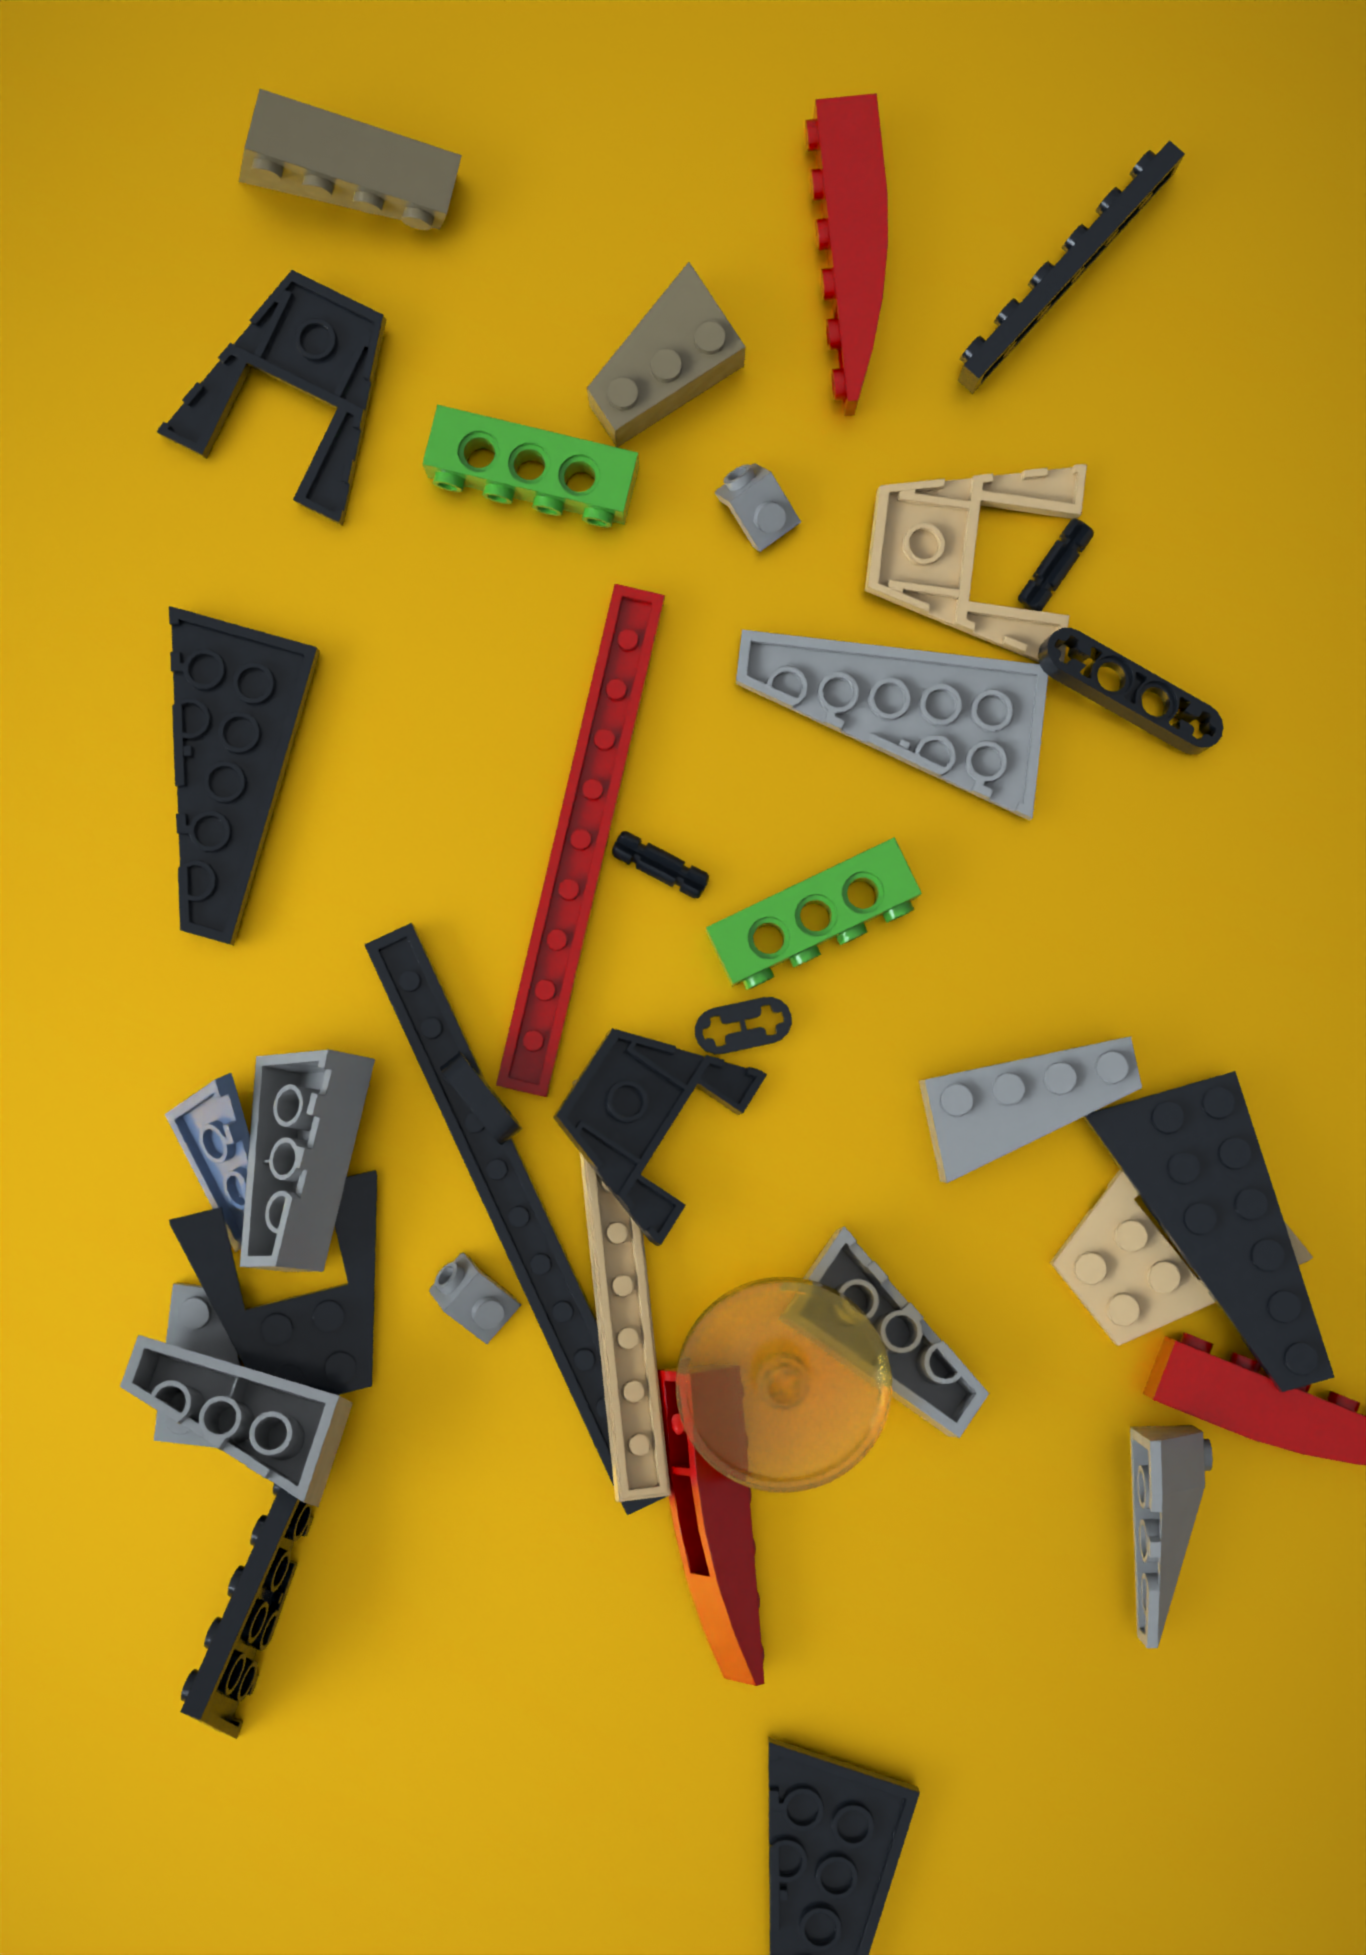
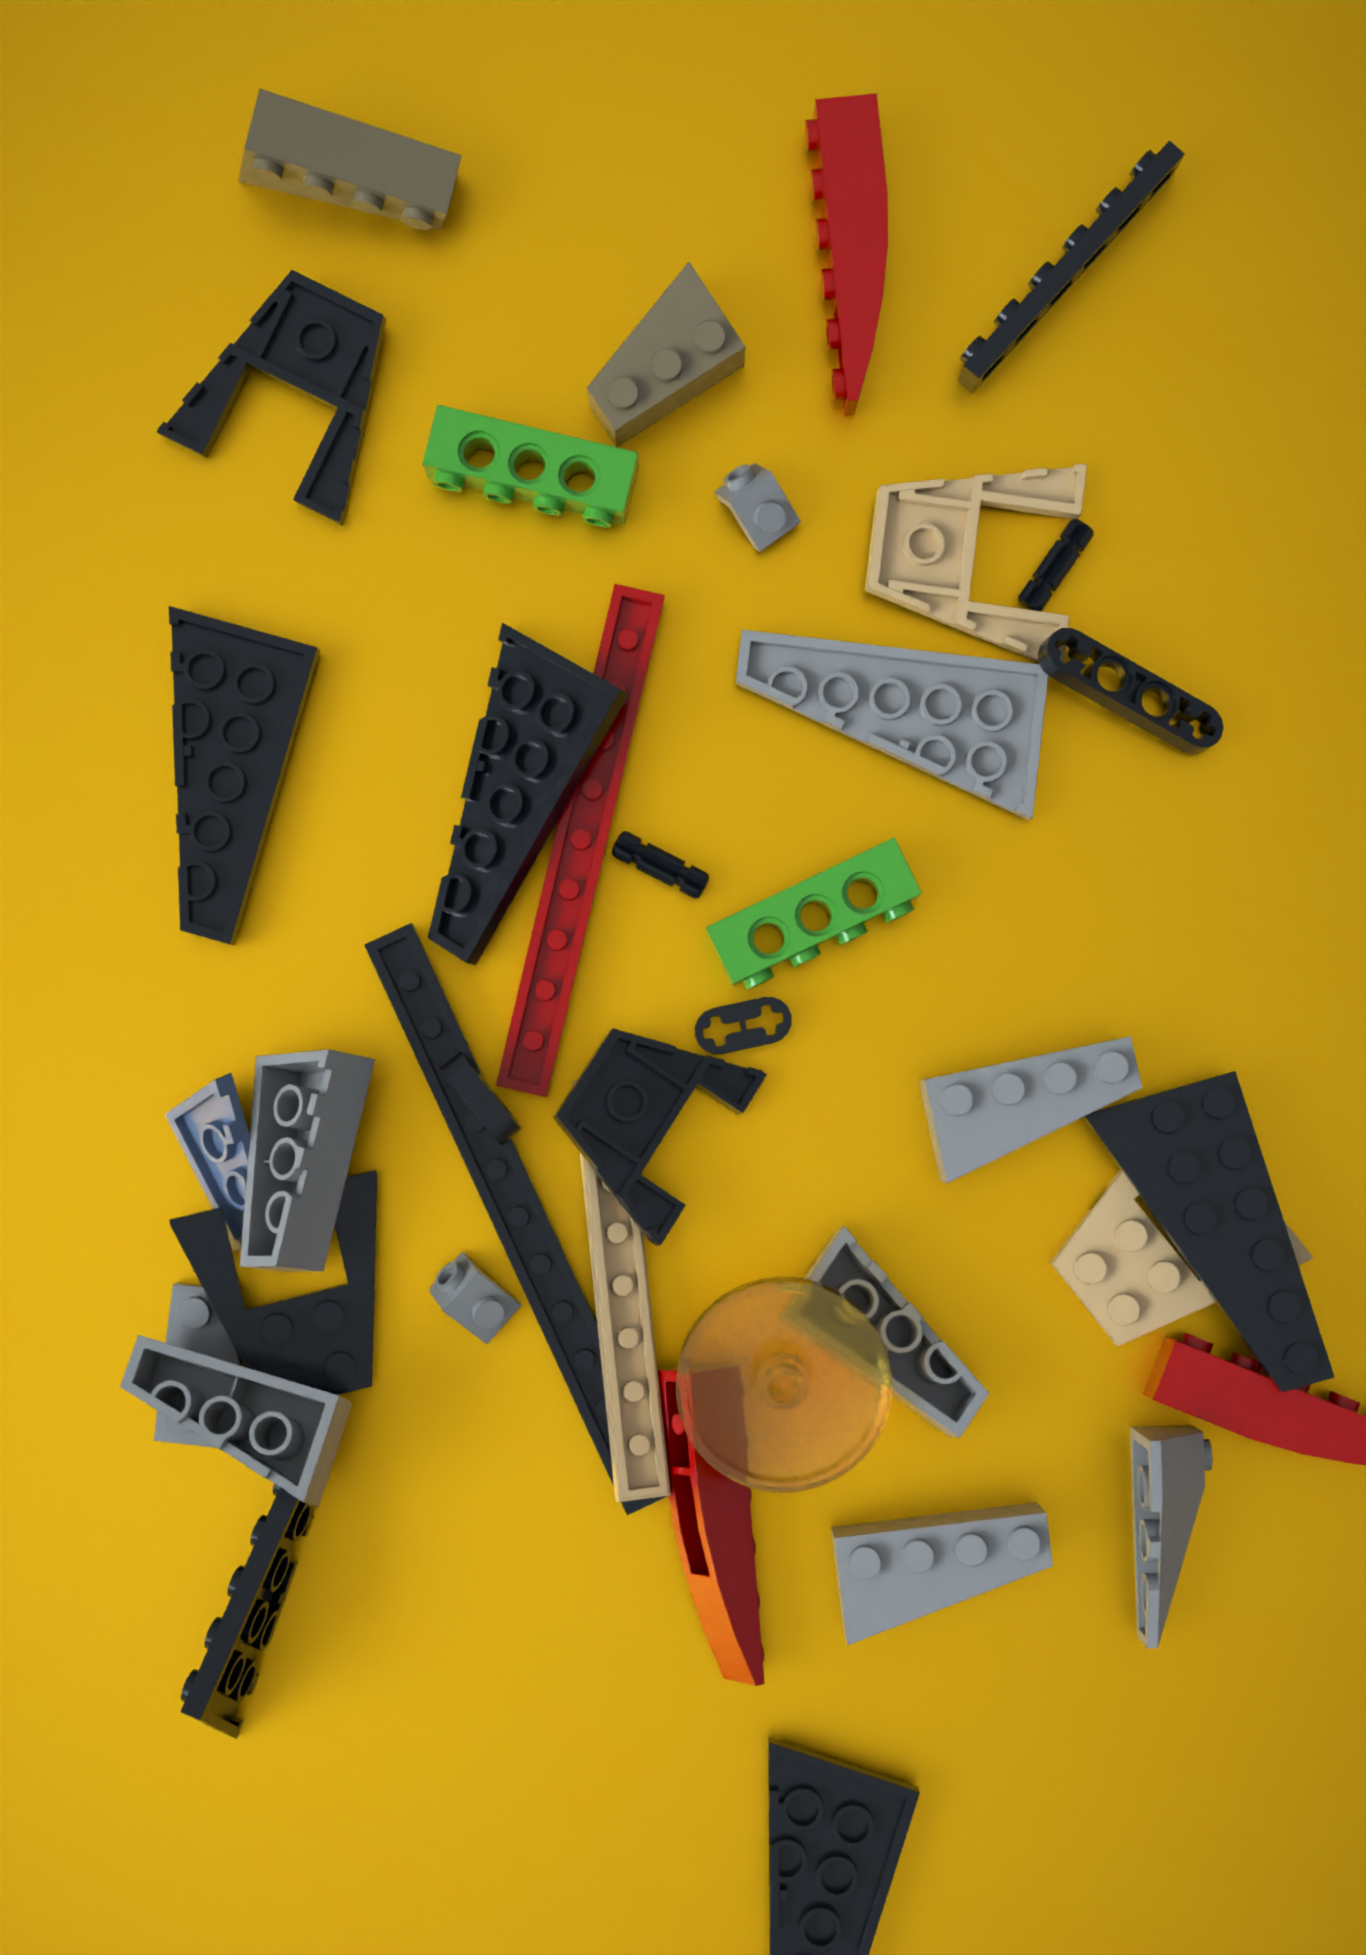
none -> black wing [428,623,629,966]
none -> light grey wedge [831,1502,1053,1645]

